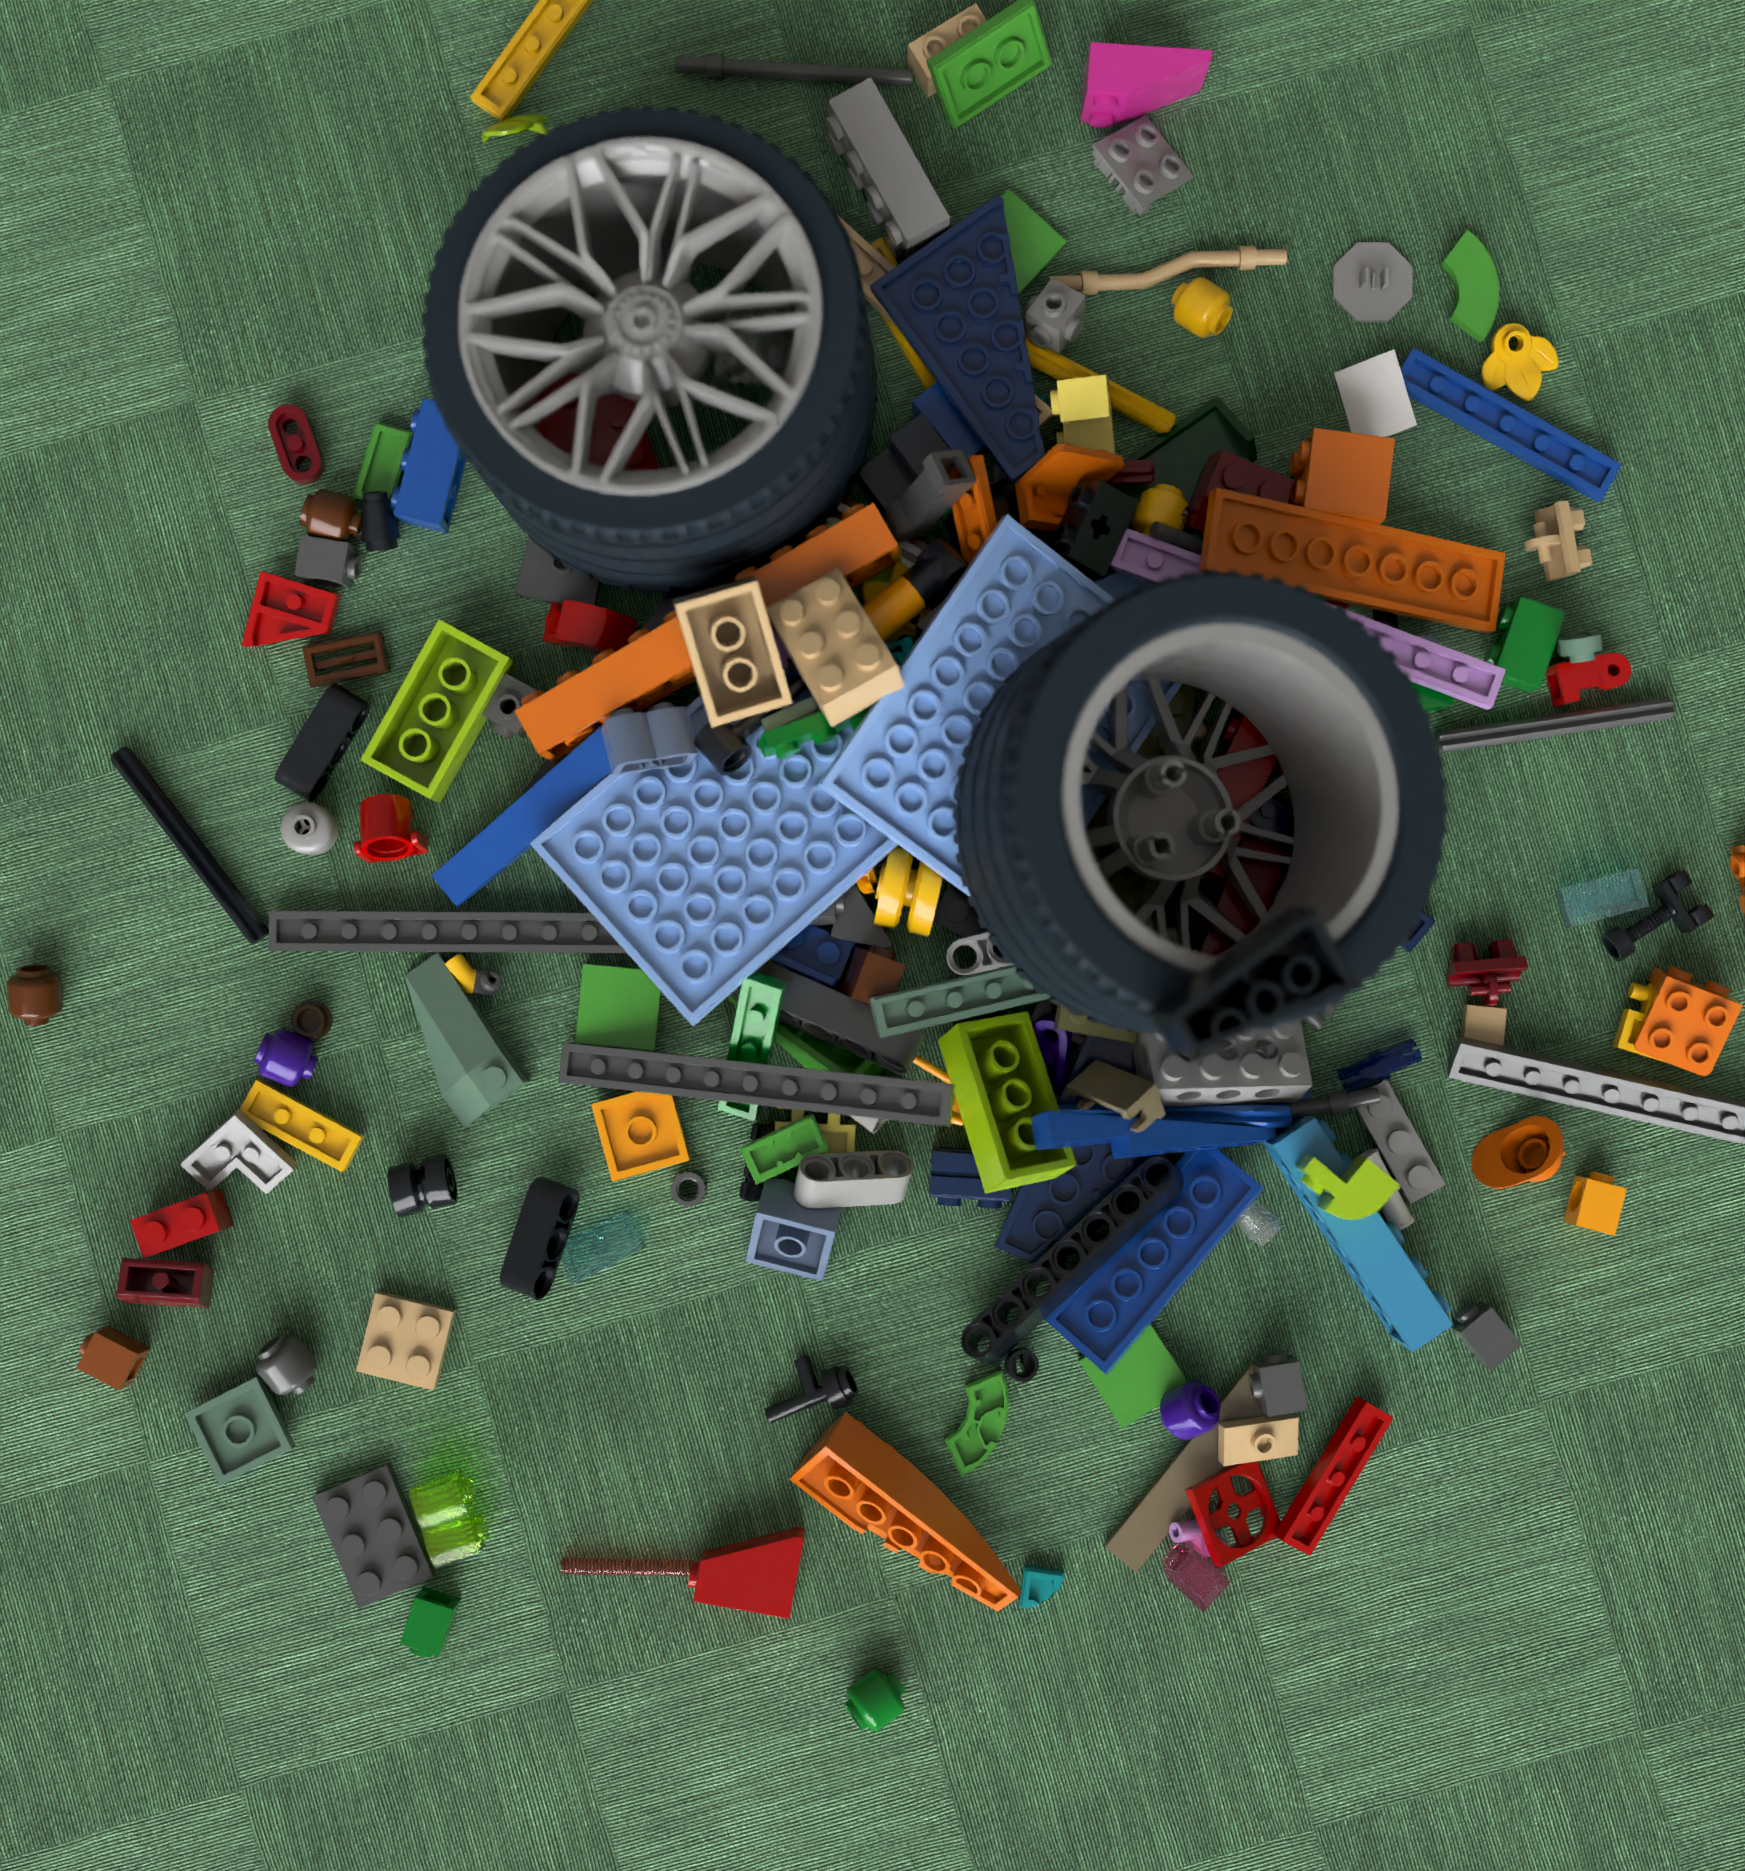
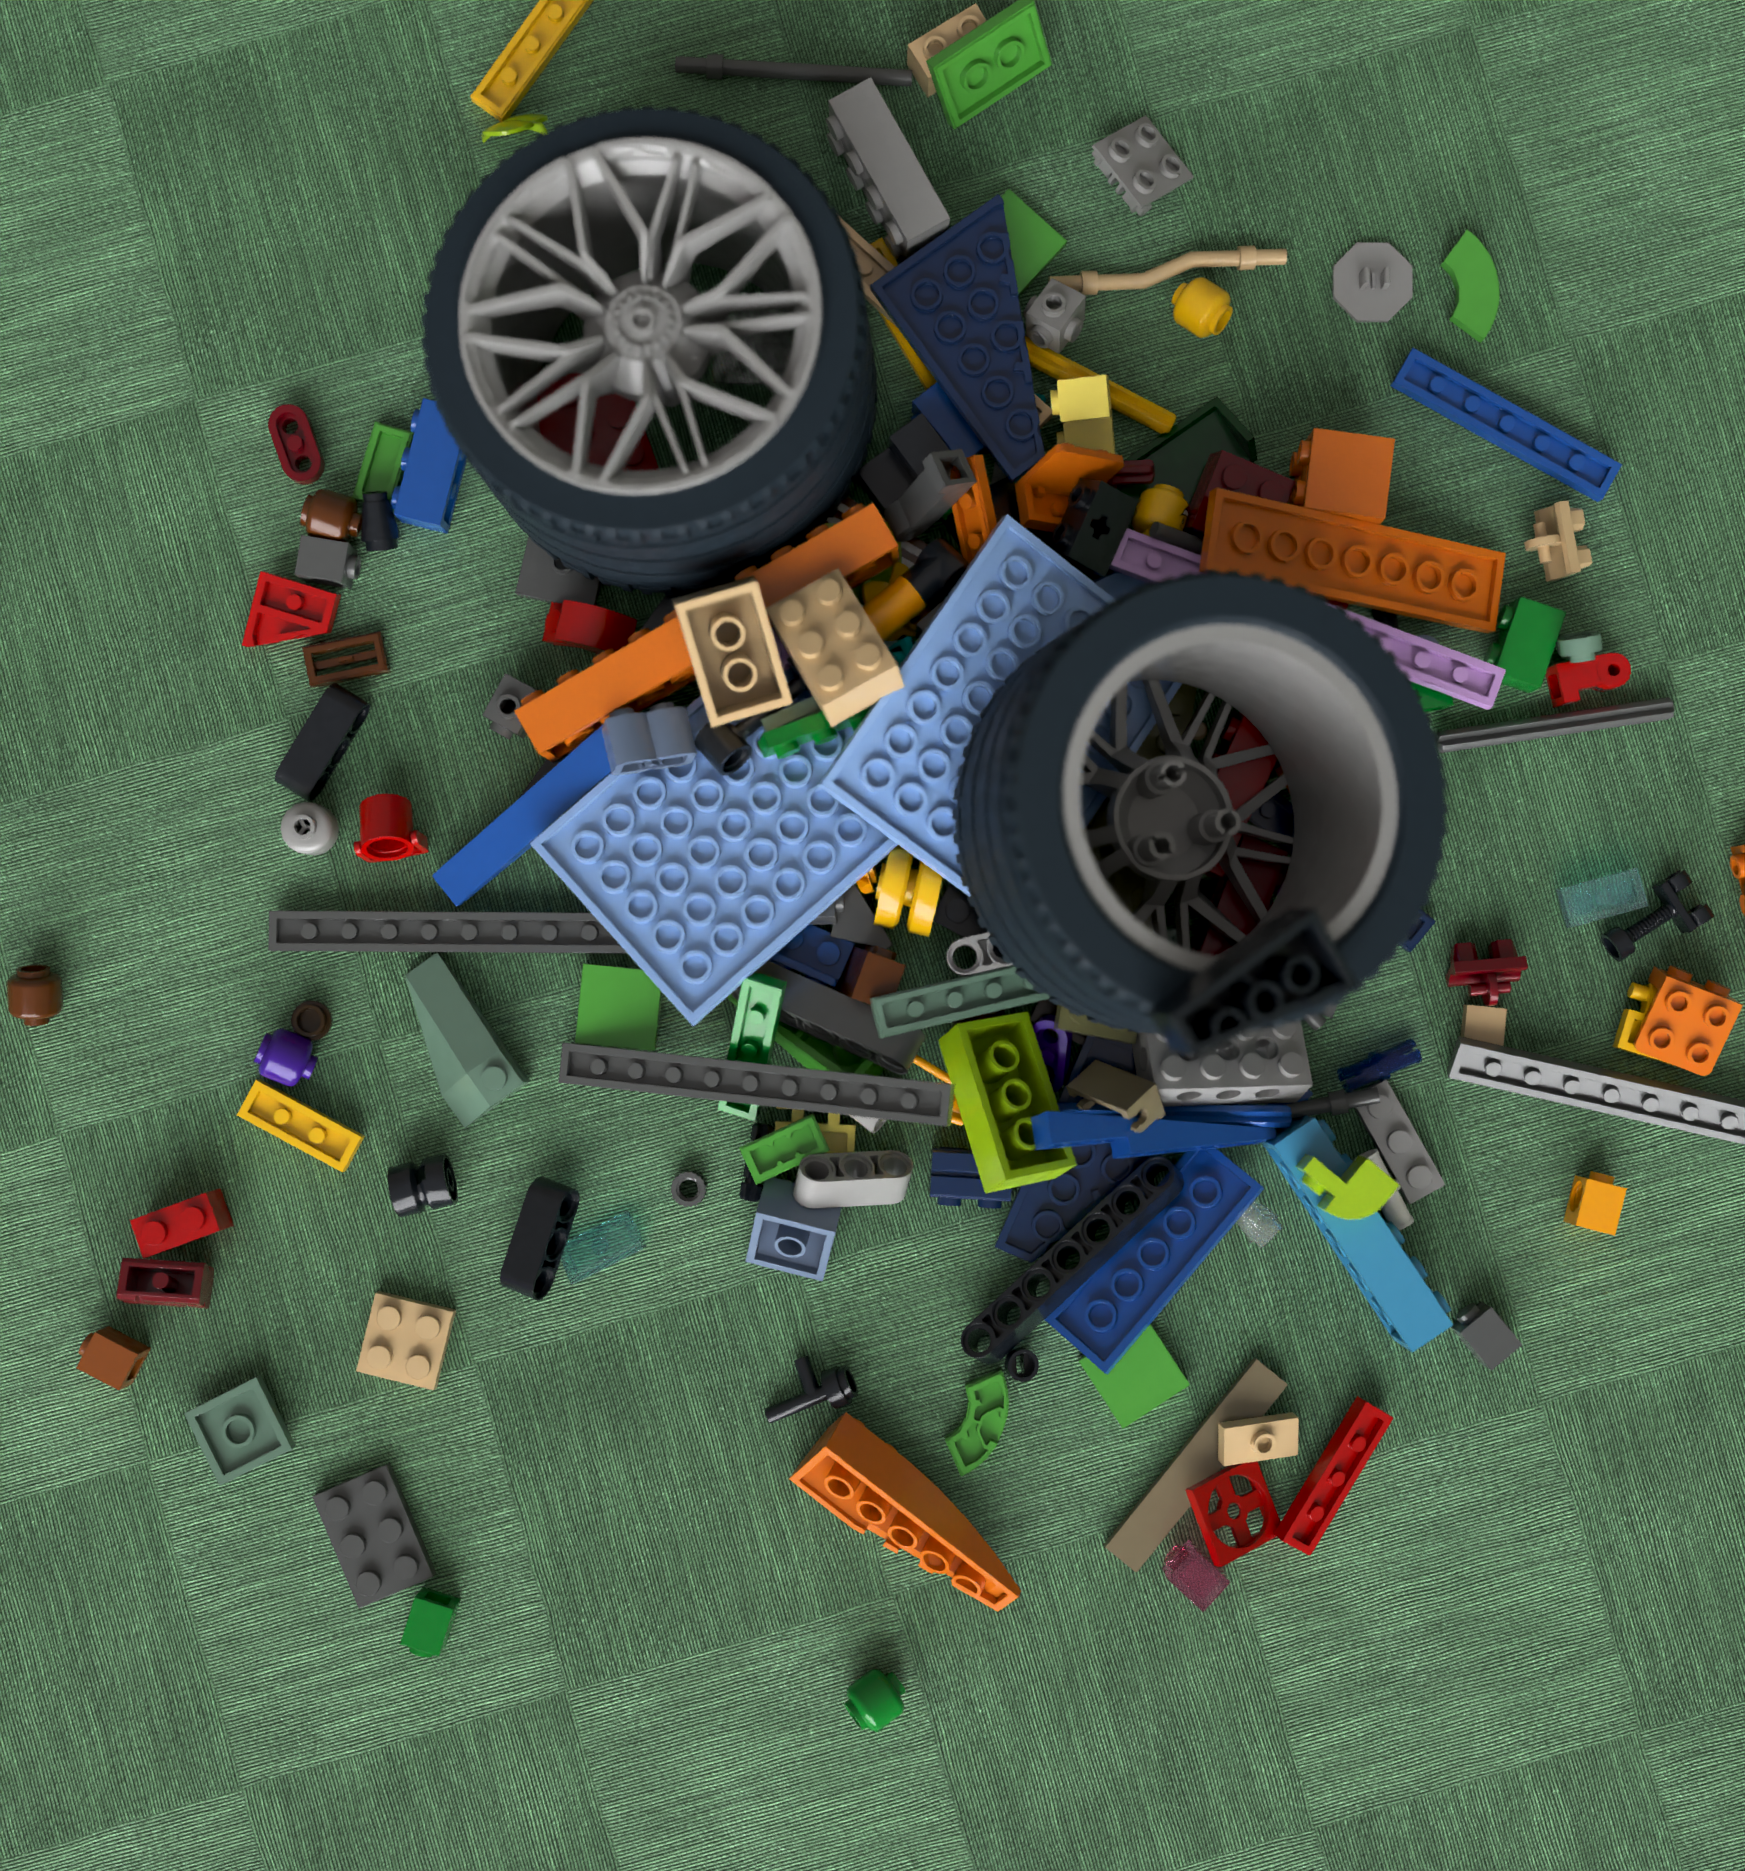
black axle [110,747,269,944] -> none
light grey plate [180,1109,298,1194] -> none
dark grey head [256,1334,318,1395] -> none
lime brick [360,619,517,803] -> none
clear neon green brick [409,1469,489,1568] -> none
arm [444,952,502,996] -> none
clear red bar [561,1558,701,1577] -> none
light orange plate [591,1091,691,1182] -> none
red slope [688,1527,805,1619] -> none
teal tile [1018,1564,1065,1608] -> none
dark pink slope [1080,42,1212,128] -> none
dark purple head [1160,1380,1221,1440] -> none
lavender arm [1169,1519,1227,1557] -> none
dark grey brick [1248,1350,1308,1417] -> none
white sticker [1334,349,1417,437] -> none
orange piece [1471,1116,1566,1189] -> none
yellow plate [1481,323,1559,402] -> none

